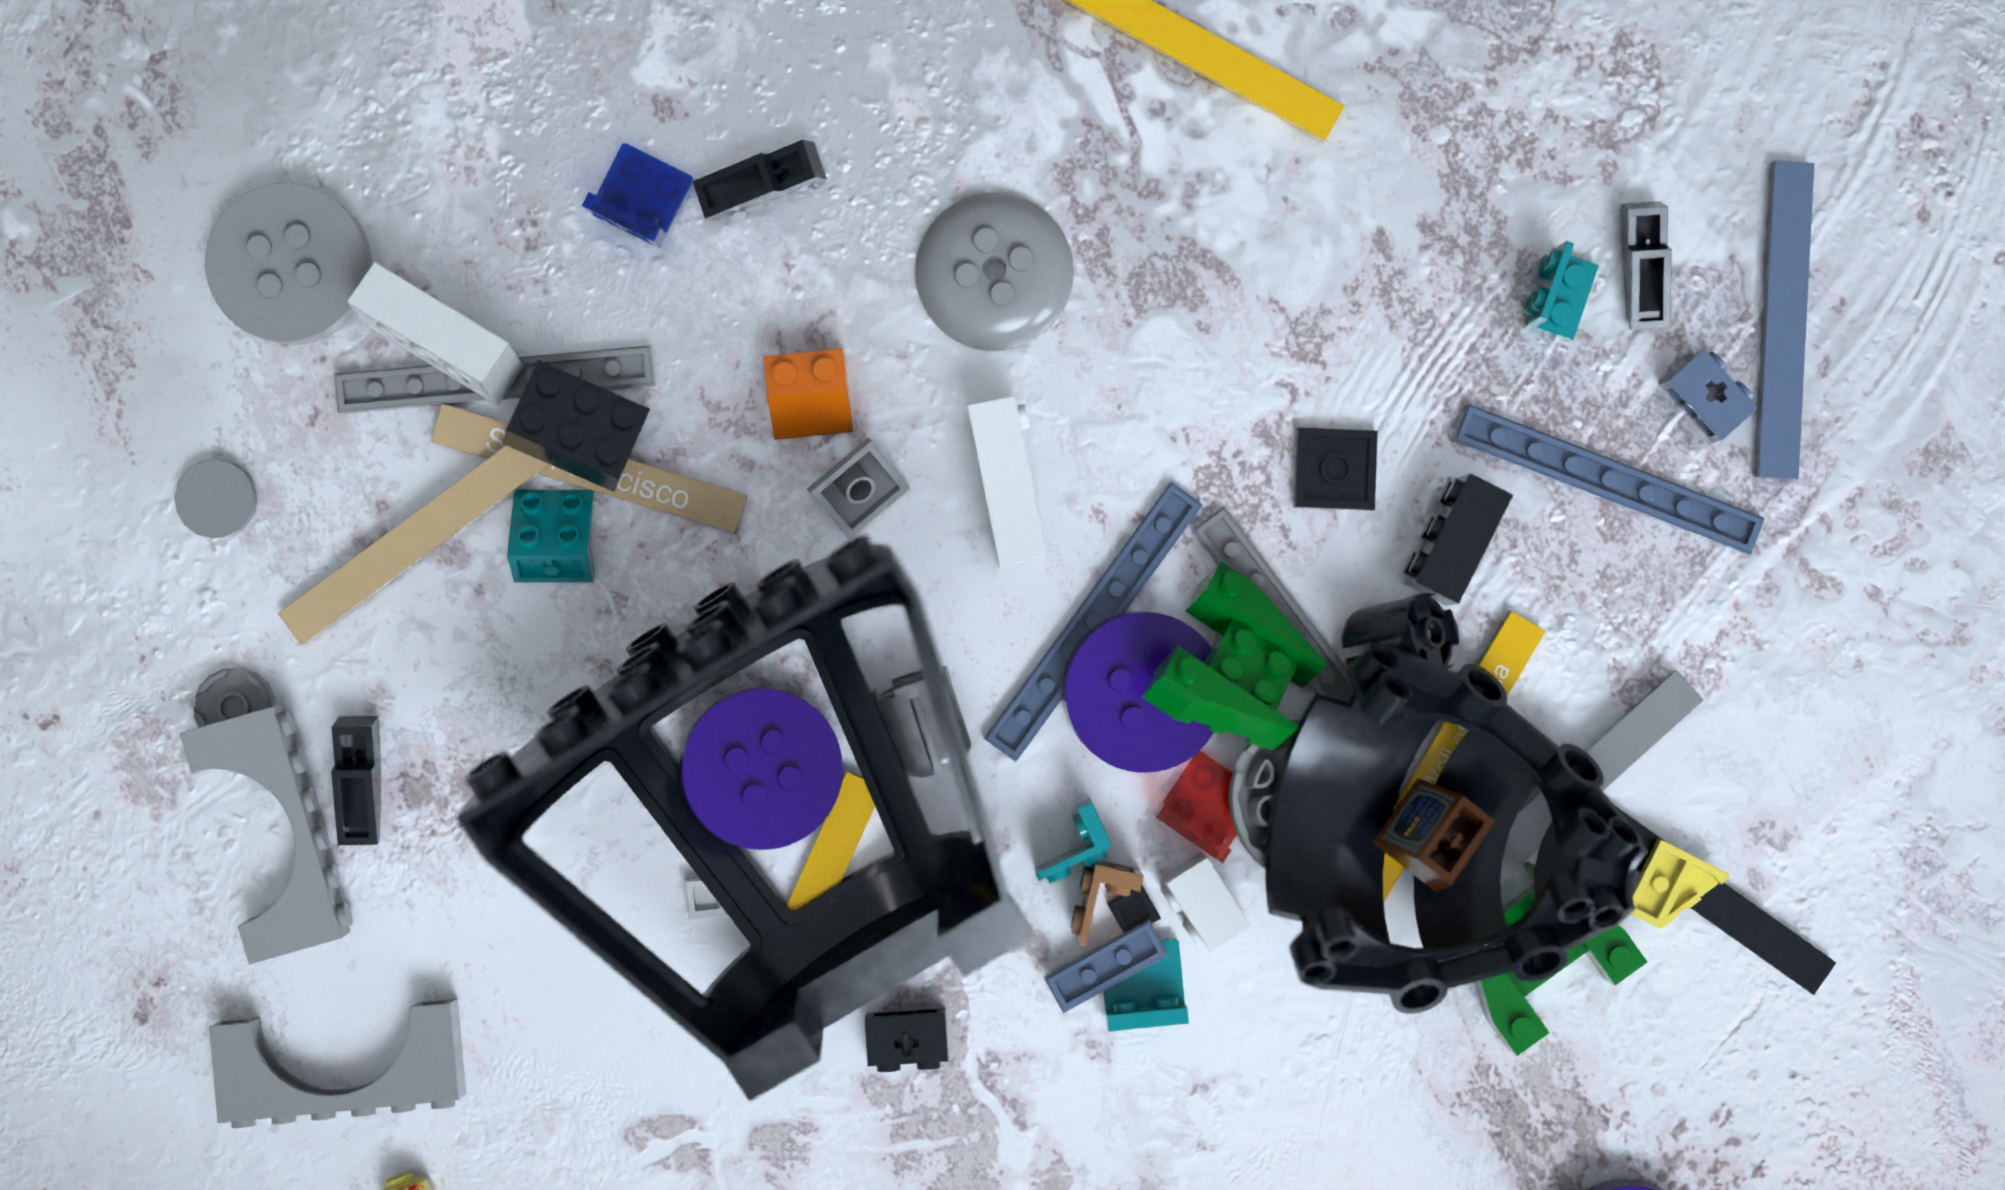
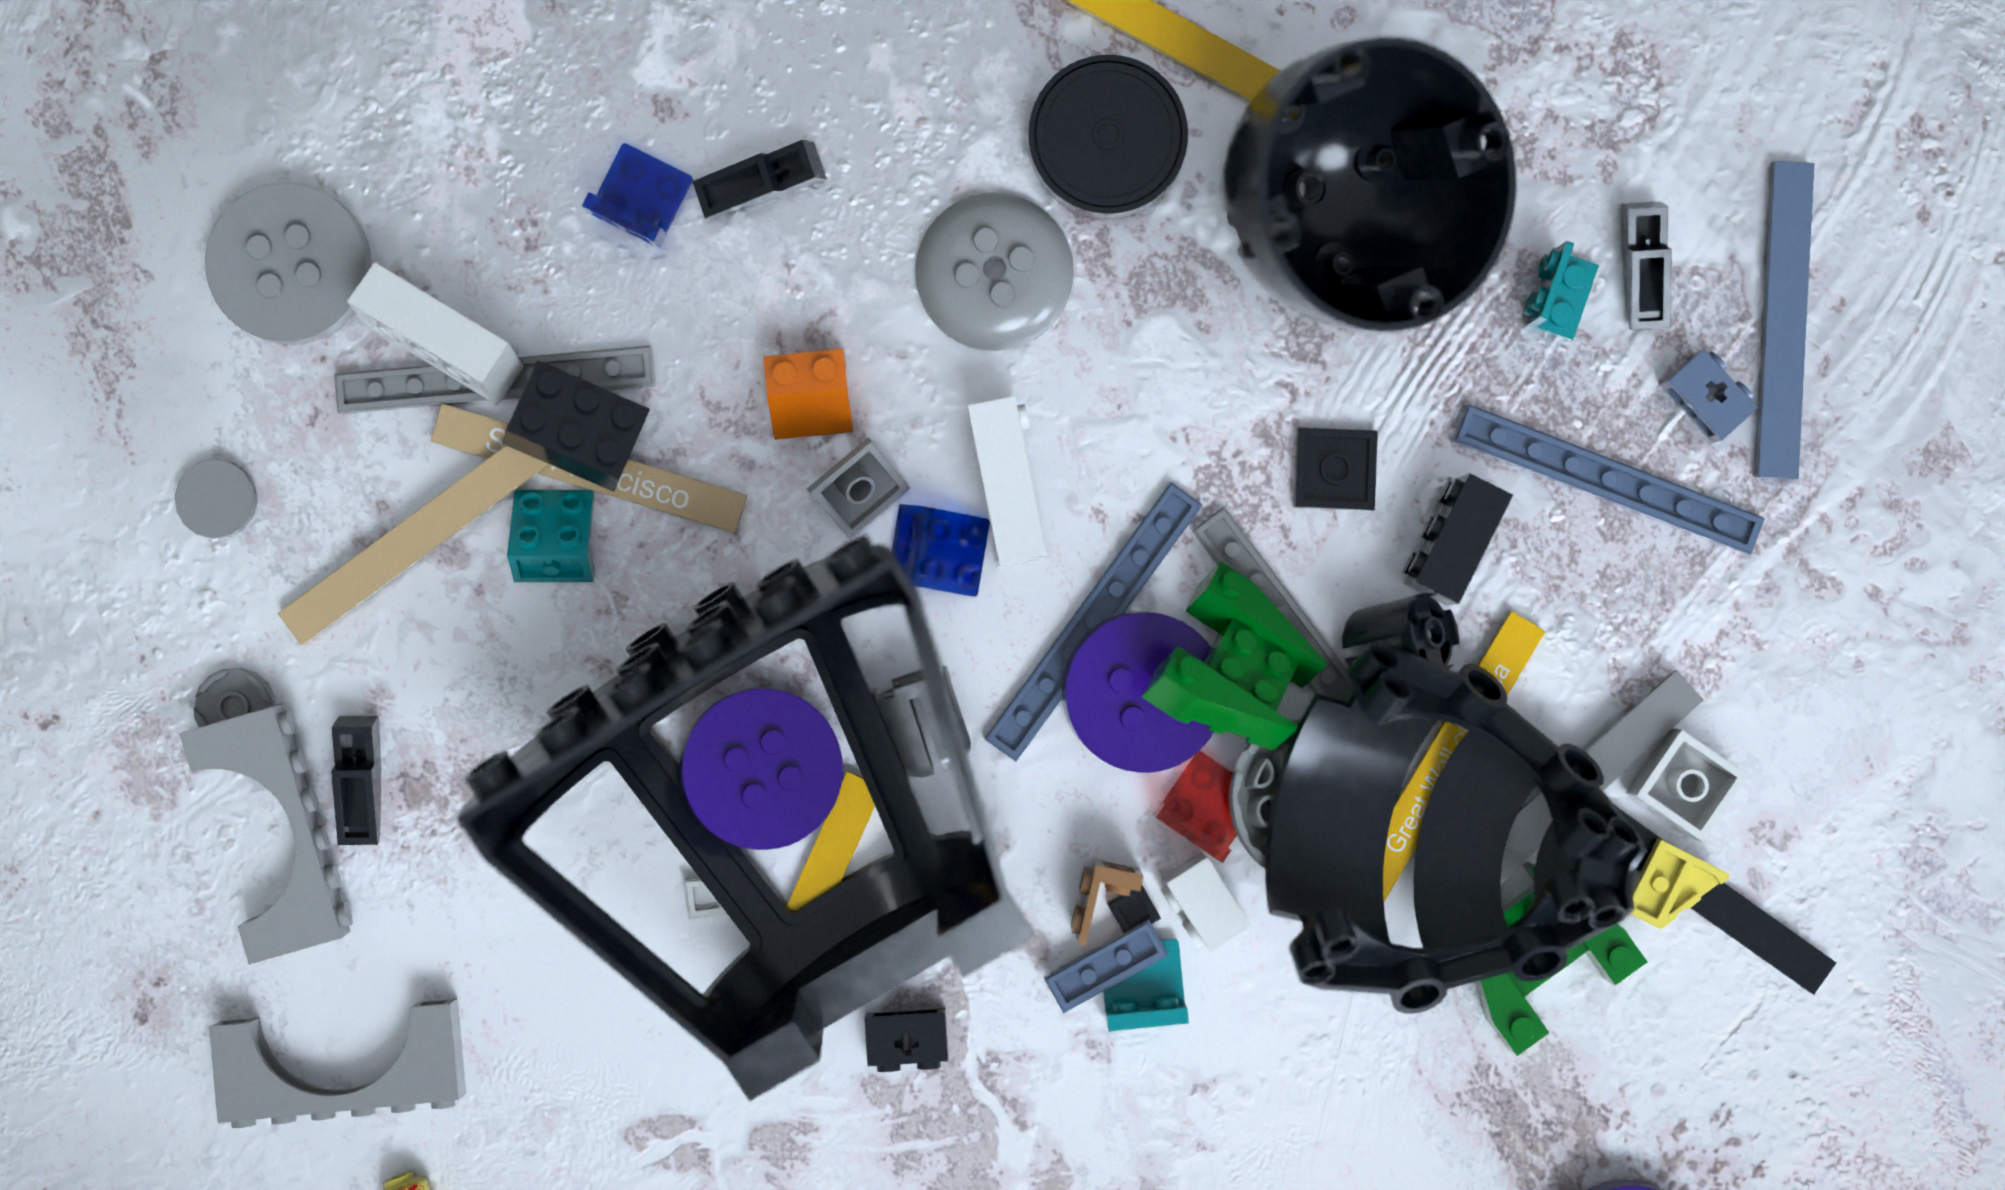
teal bracket [1035,798,1112,884] -> none
reddish brown slope [1372,778,1496,892] -> none
none -> clear blue bracket [892,504,990,597]
none -> black brick [1028,54,1188,219]
none -> black piece [1221,37,1517,332]
none -> white brick [1625,728,1749,842]

